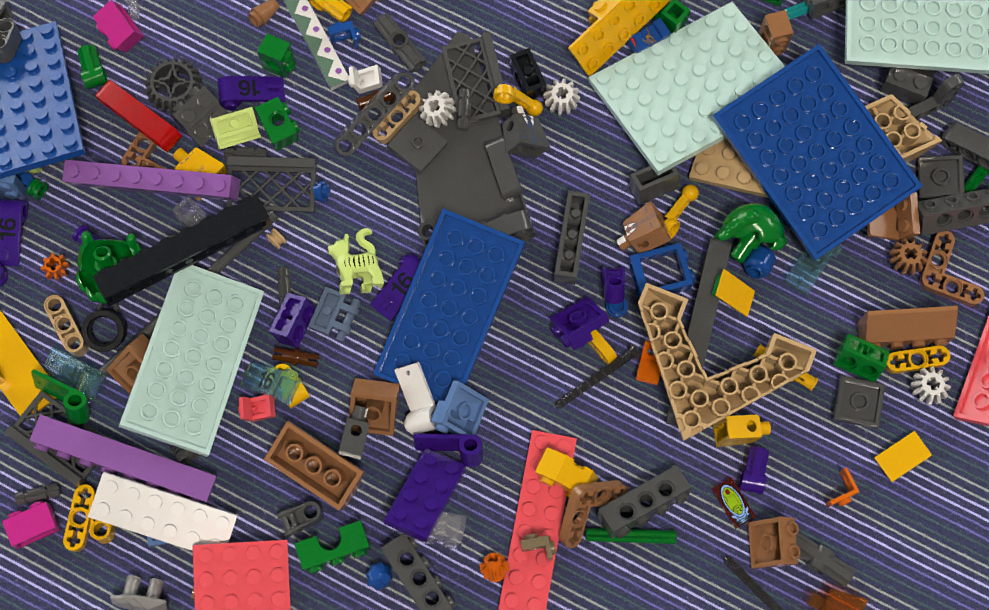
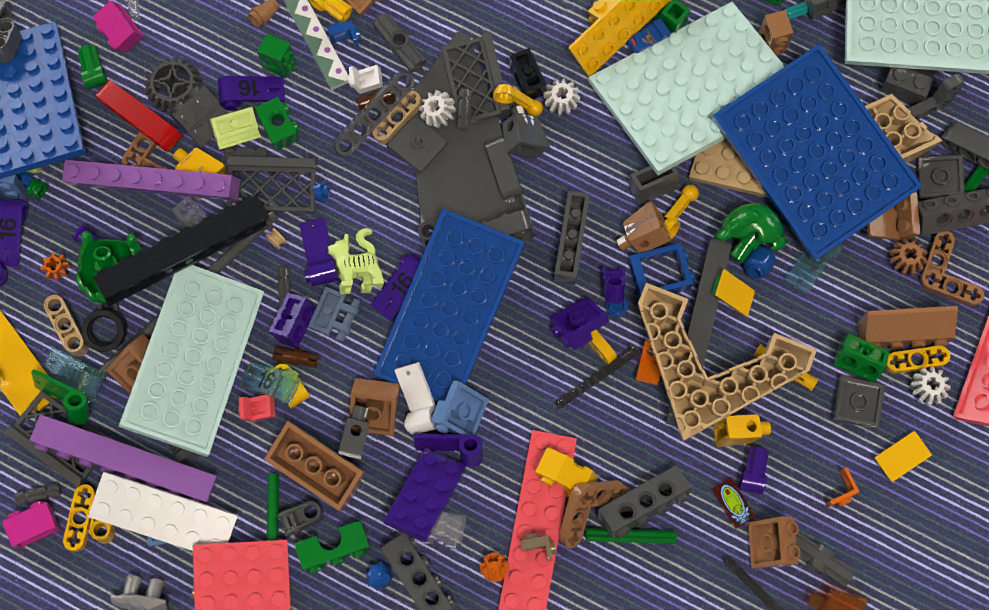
none -> green piece [266,474,279,541]
none -> dark purple door [299,218,338,286]

